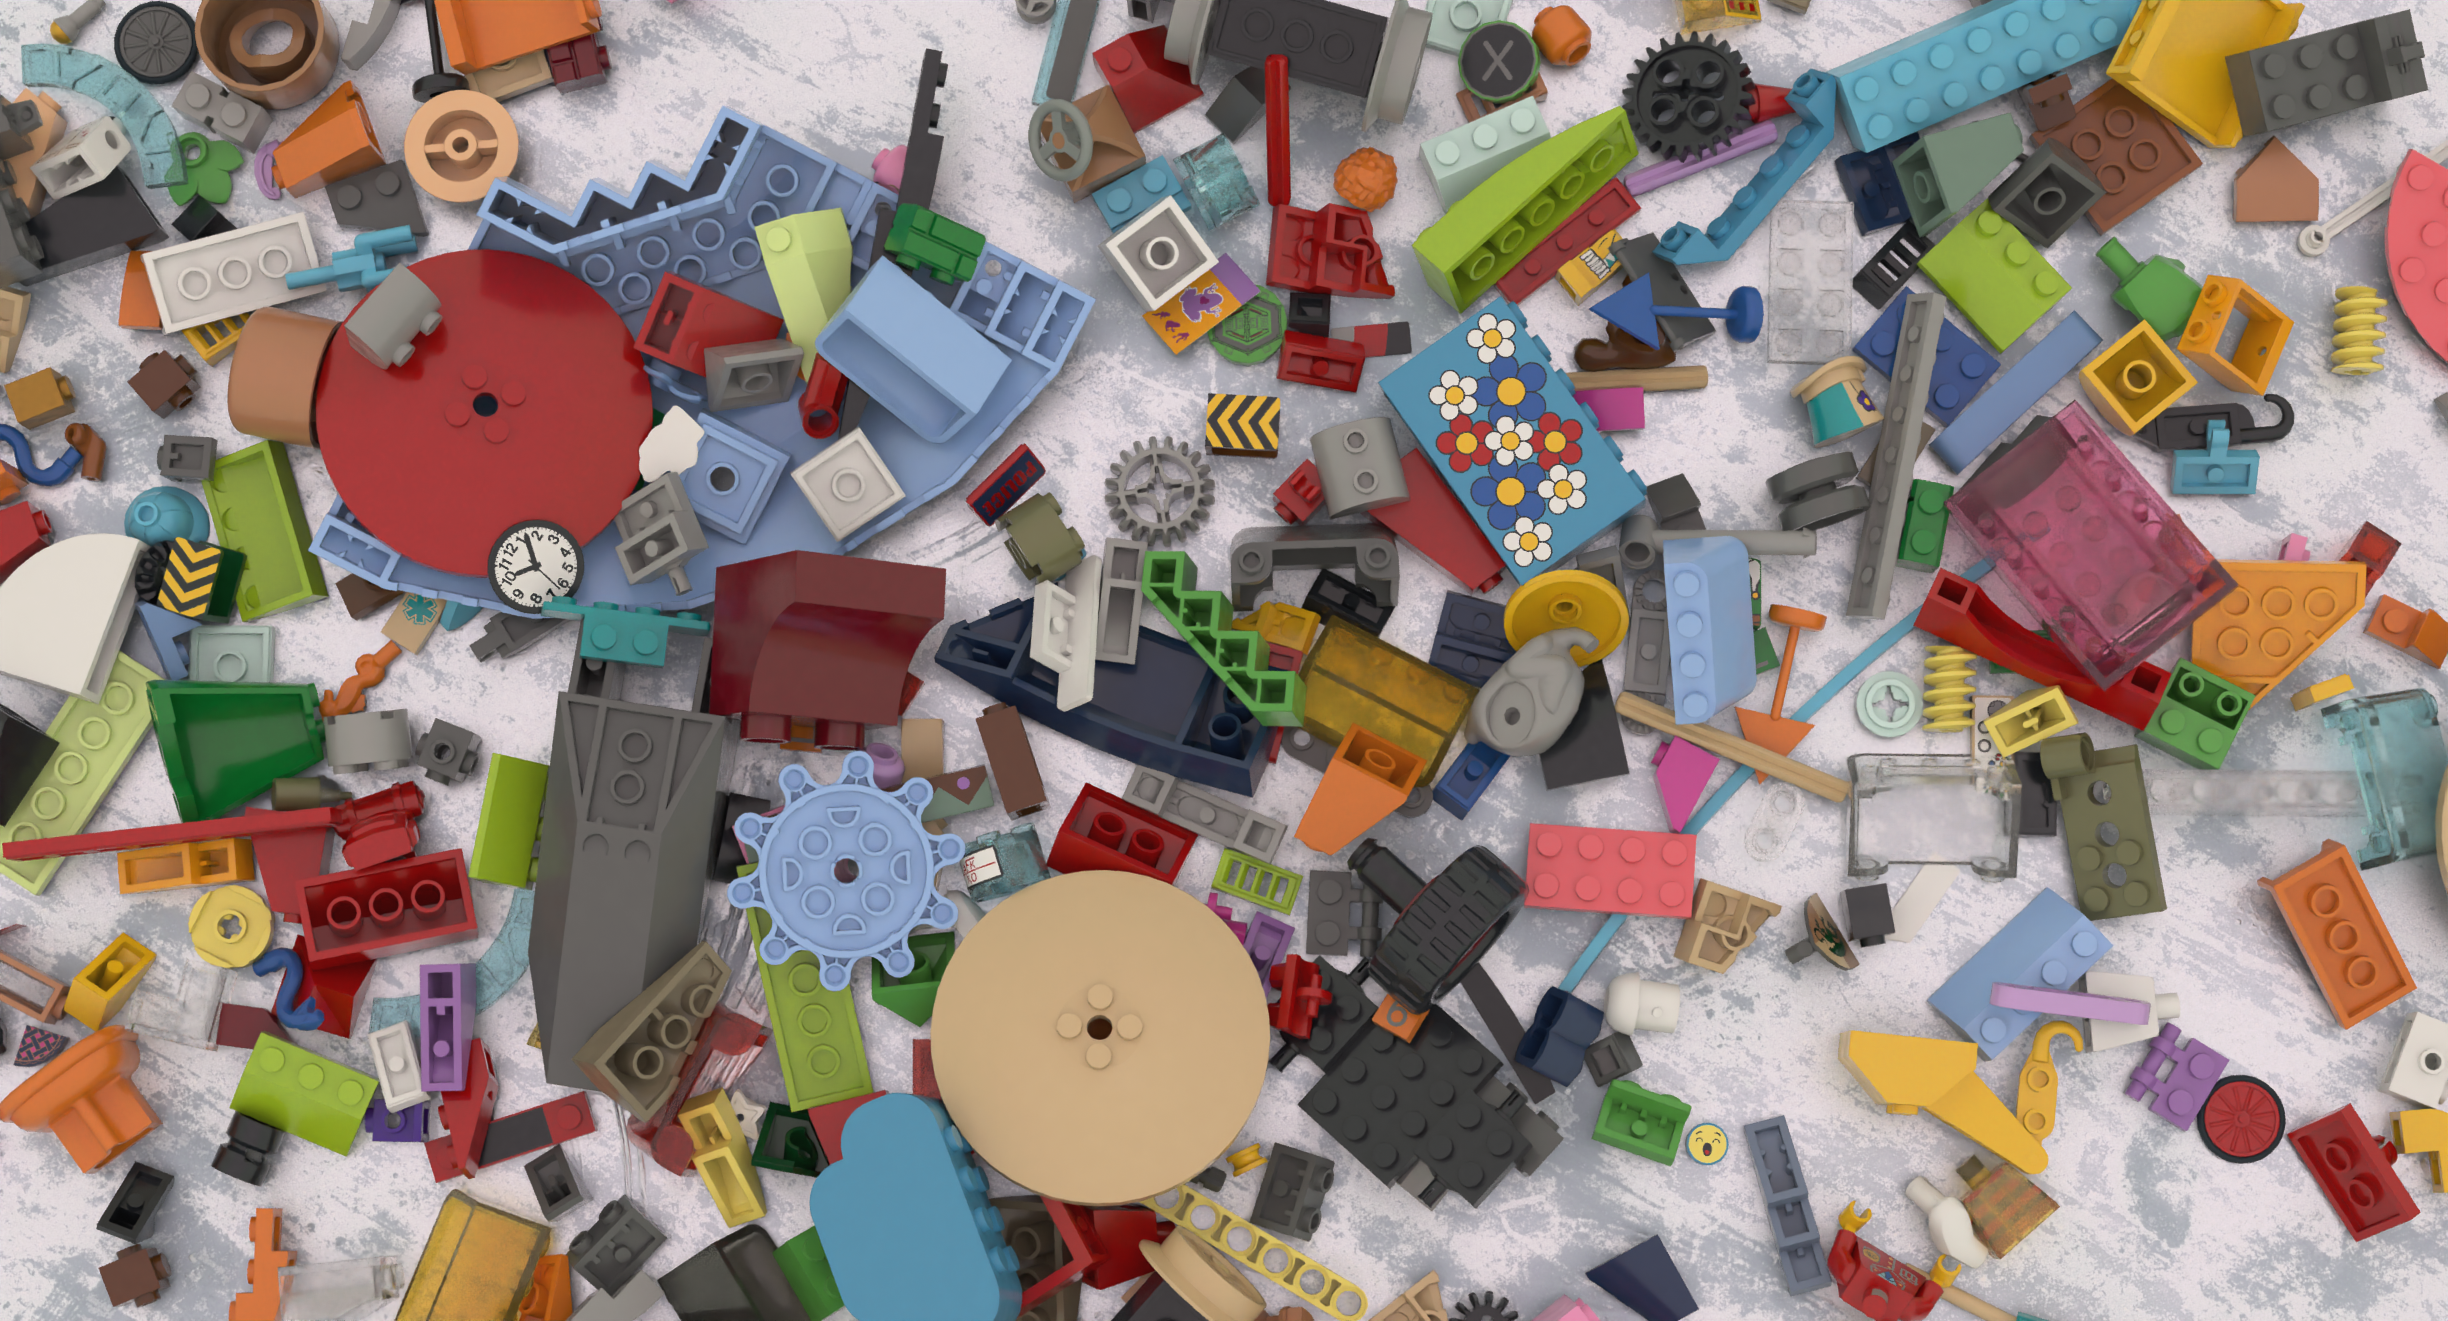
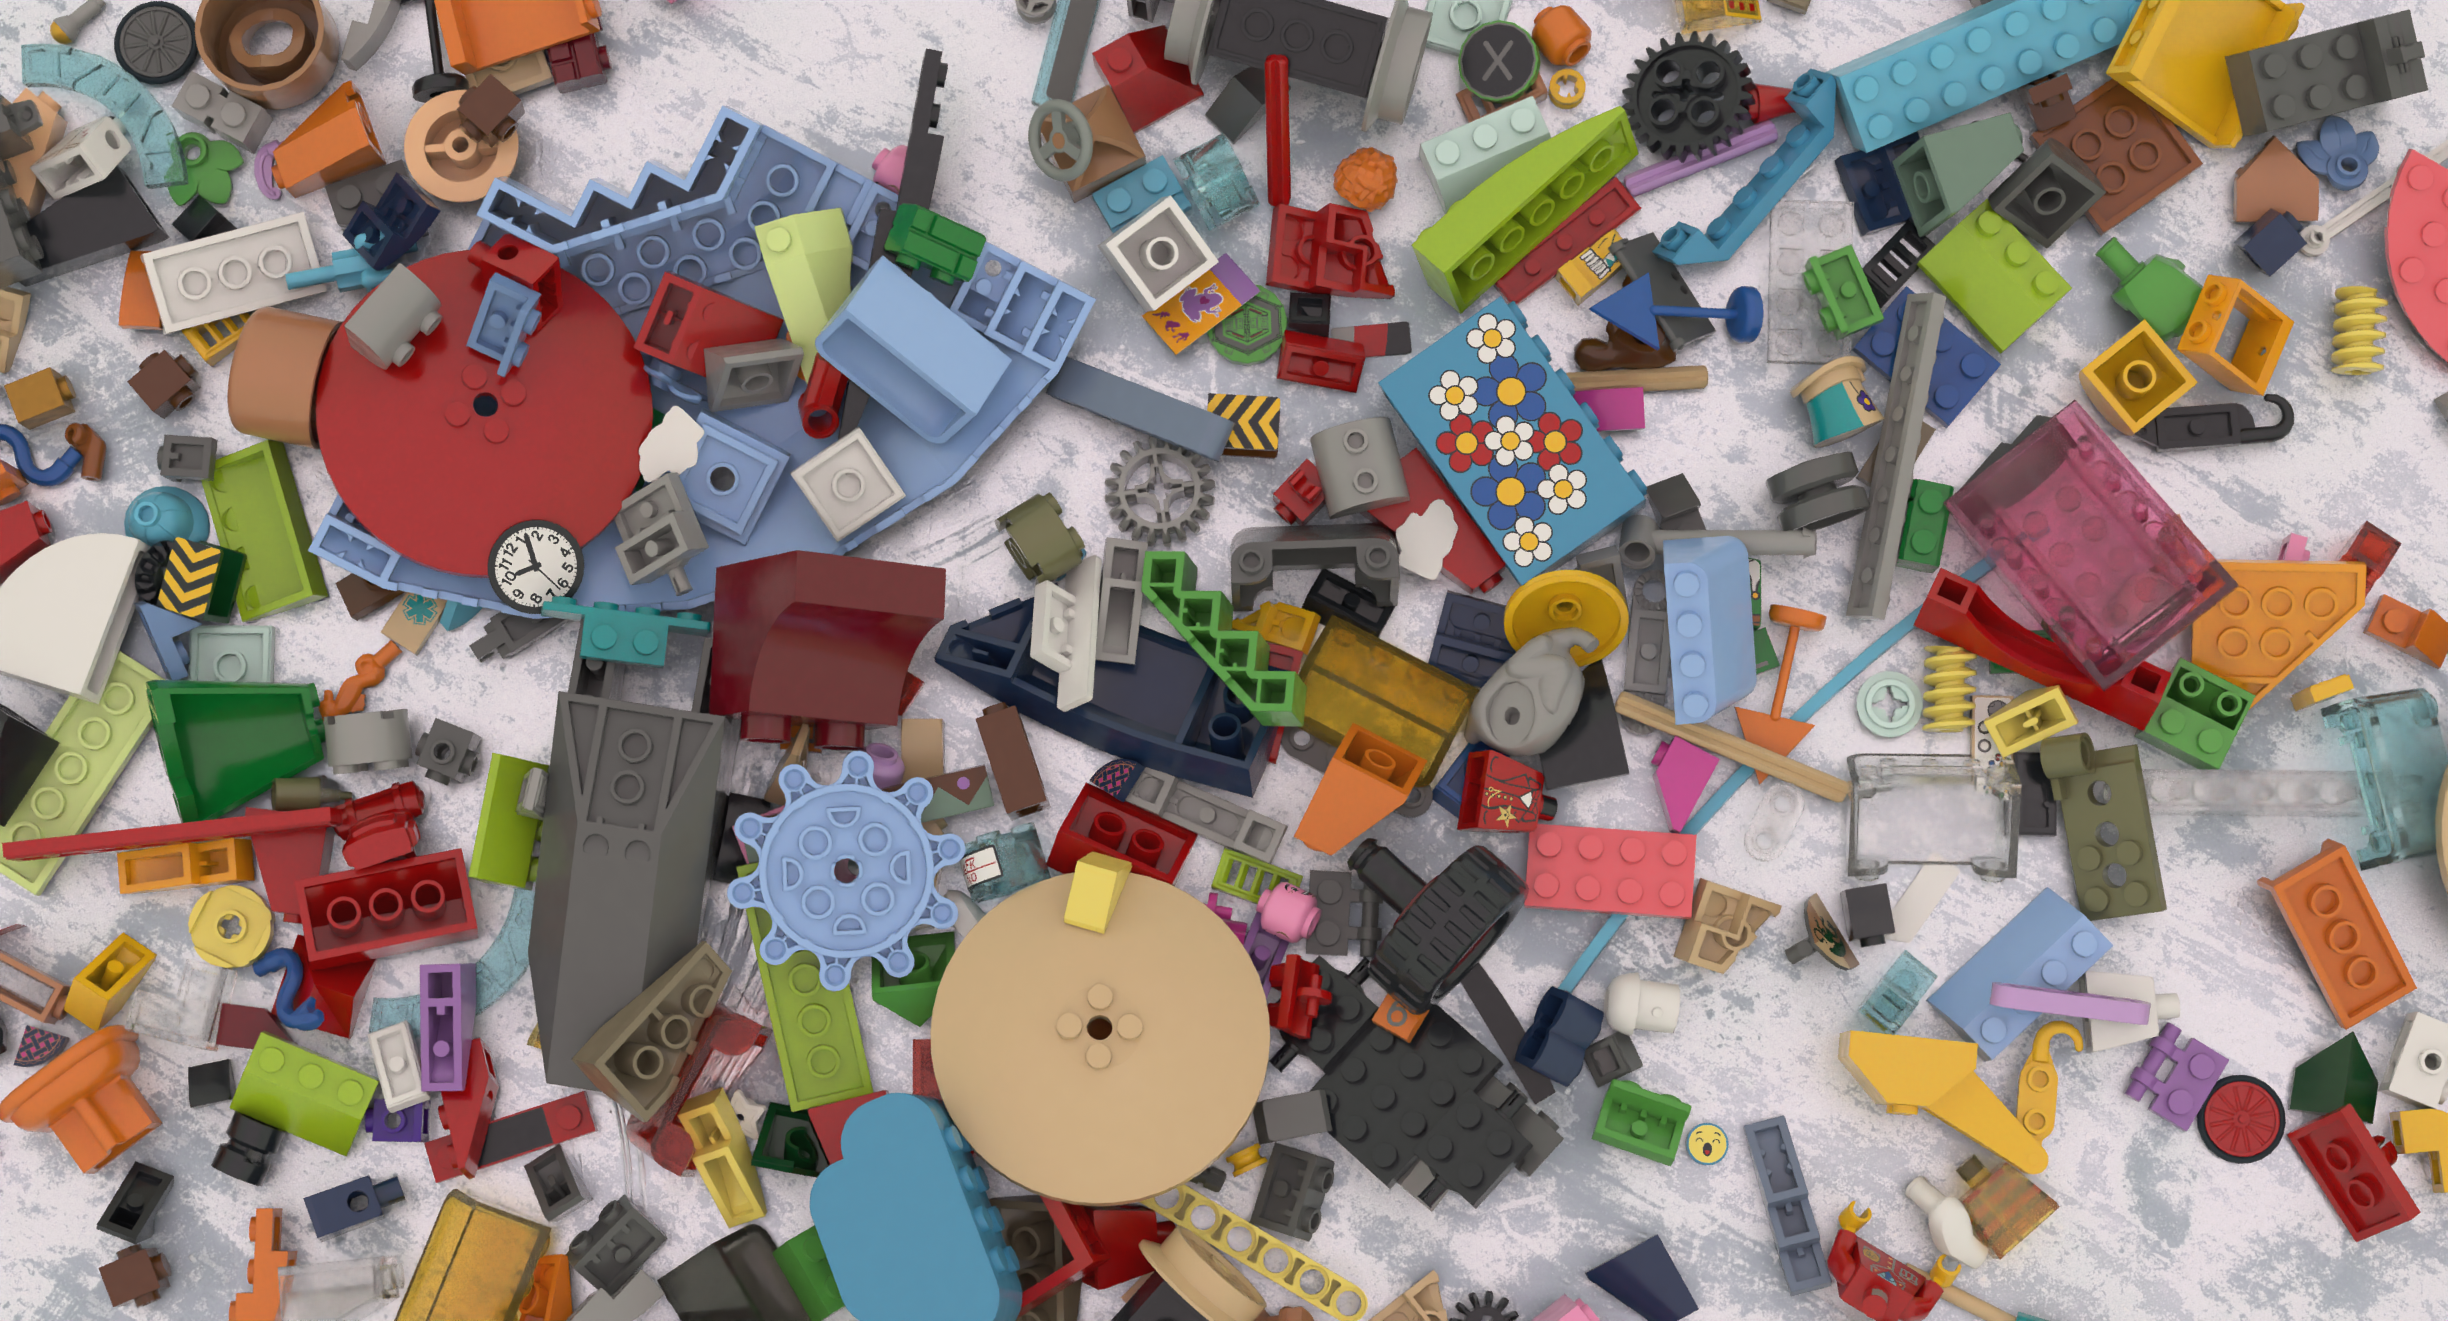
slope [966,443,1046,527] -> none
medium blue beam [1929,310,2103,475] -> none
medium azure plate [2170,420,2260,494] -> none
none -> black slope [188,1059,236,1109]
none -> dark blue torso [303,1175,406,1242]
none -> dark blue slope [342,172,441,271]
none -> reddish brown brick [457,74,525,148]
none -> medium blue bracket [466,272,542,378]
none -> red torso [468,234,563,333]
none -> light grey slope [515,767,549,820]
none -> tan slope [764,723,810,805]
none -> sand blue beam [1046,357,1235,462]
none -> light yellow slope [1064,851,1132,934]
none -> dark blue tile [1089,759,1145,803]
none -> dark grey slope [1253,1089,1332,1145]
none -> bright pink head [1256,882,1322,943]
none -> white sticker [1396,499,1458,580]
none -> red torso [1457,750,1558,833]
none -> yellow bush [1548,69,1586,109]
none -> bright green bracket [1802,244,1884,341]
none -> clear light blue brick [1857,950,1938,1035]
none -> dark blue brick [2234,209,2307,277]
none -> dark green slope [2288,1031,2378,1125]
none -> medium blue plate [2296,115,2379,191]

